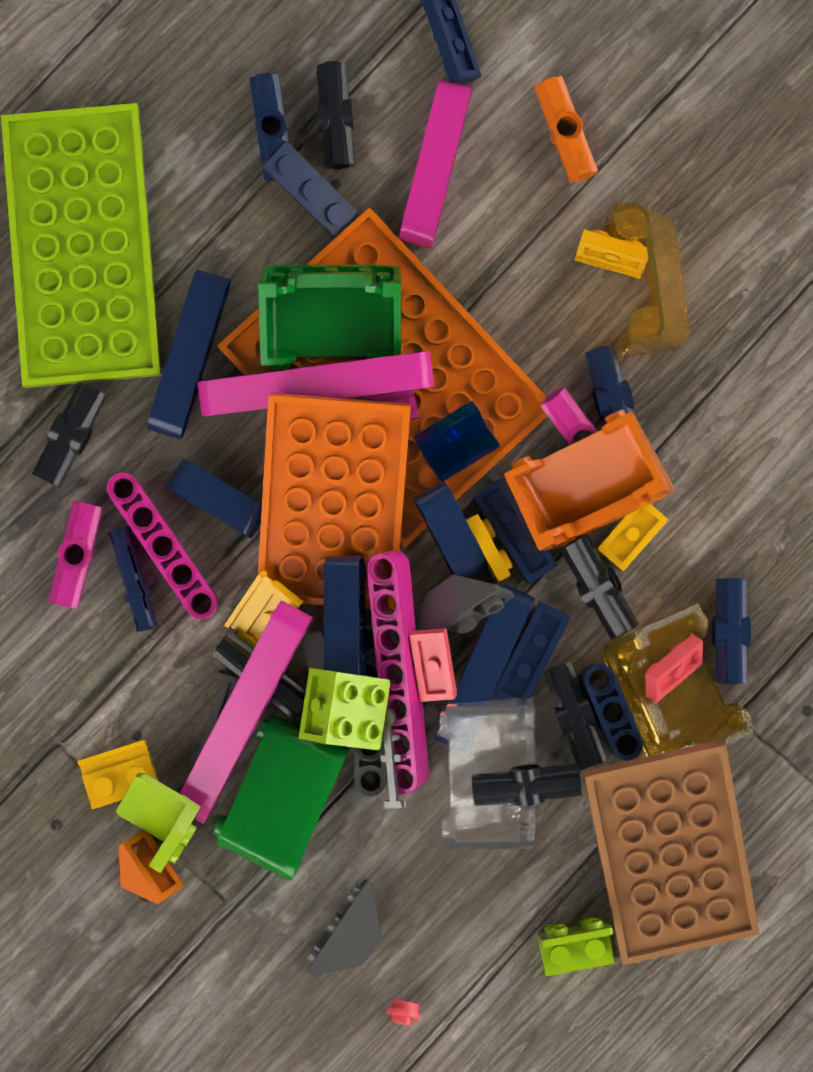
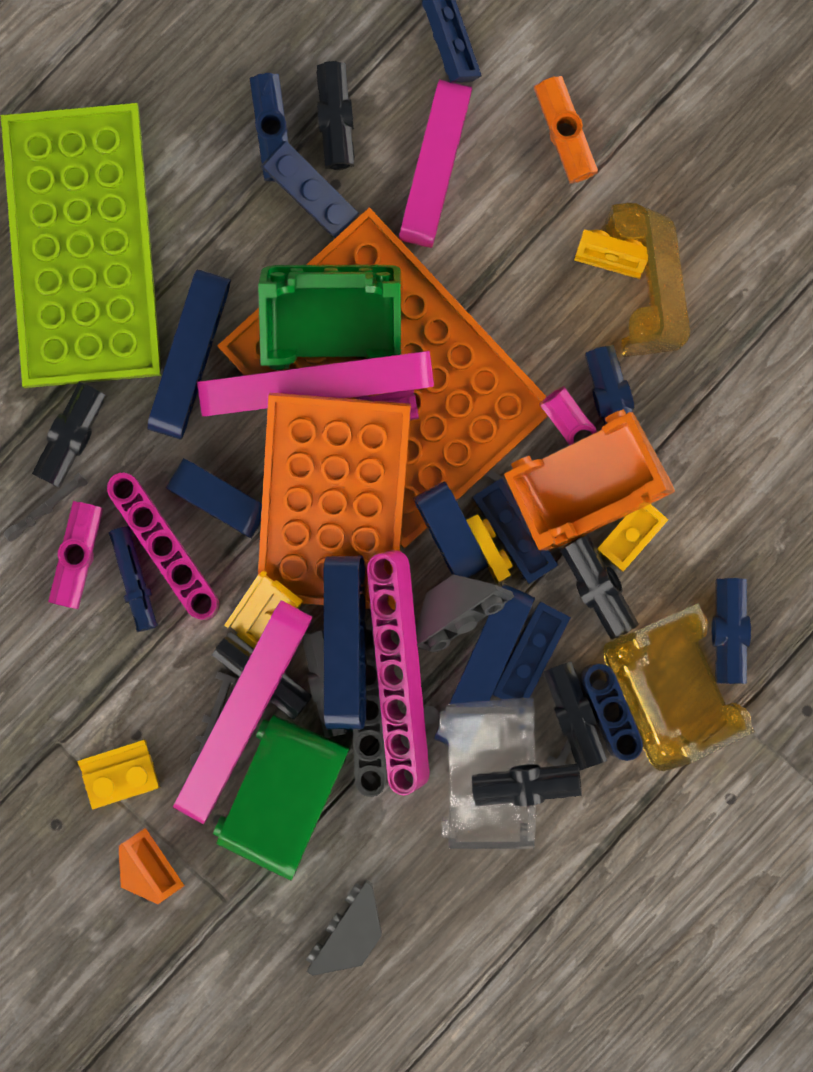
lime bracket [116,773,201,873] -> none
lime bracket [299,668,390,750] -> none
flat silver piece [380,708,408,808] -> none
coral plate [386,999,421,1026] -> none
coral plate [409,628,457,702] -> none
clear blue panel [413,401,500,482] -> none
lime bracket [537,916,615,977] -> none
medium nougat plate [583,739,760,965] -> none
coral plate [645,634,703,704] -> none

